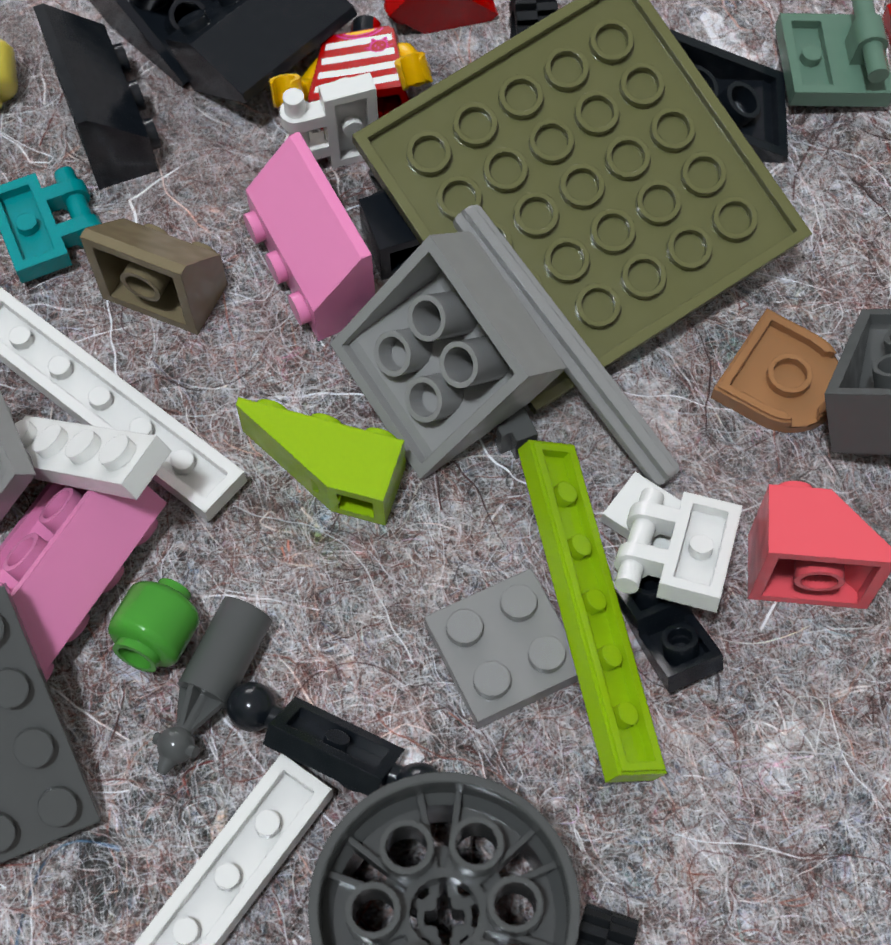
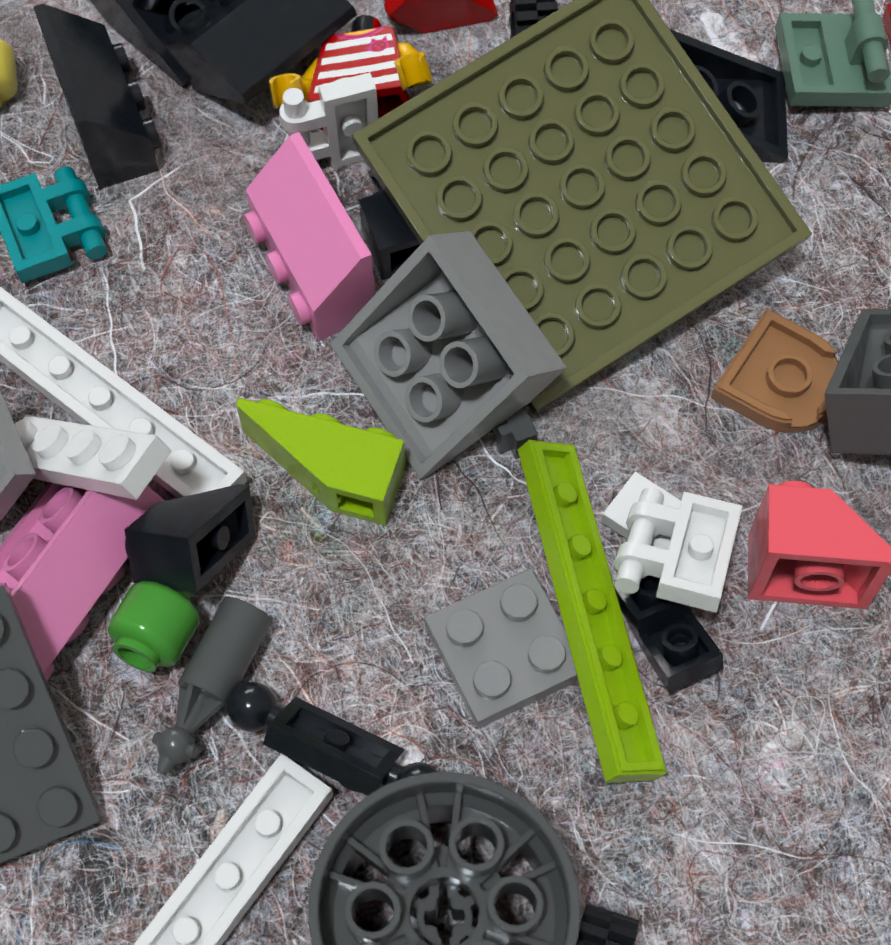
dark tan slope [80,218,228,335] -> none
light grey axle [453,204,680,486] -> none
none -> black slope [124,484,256,593]

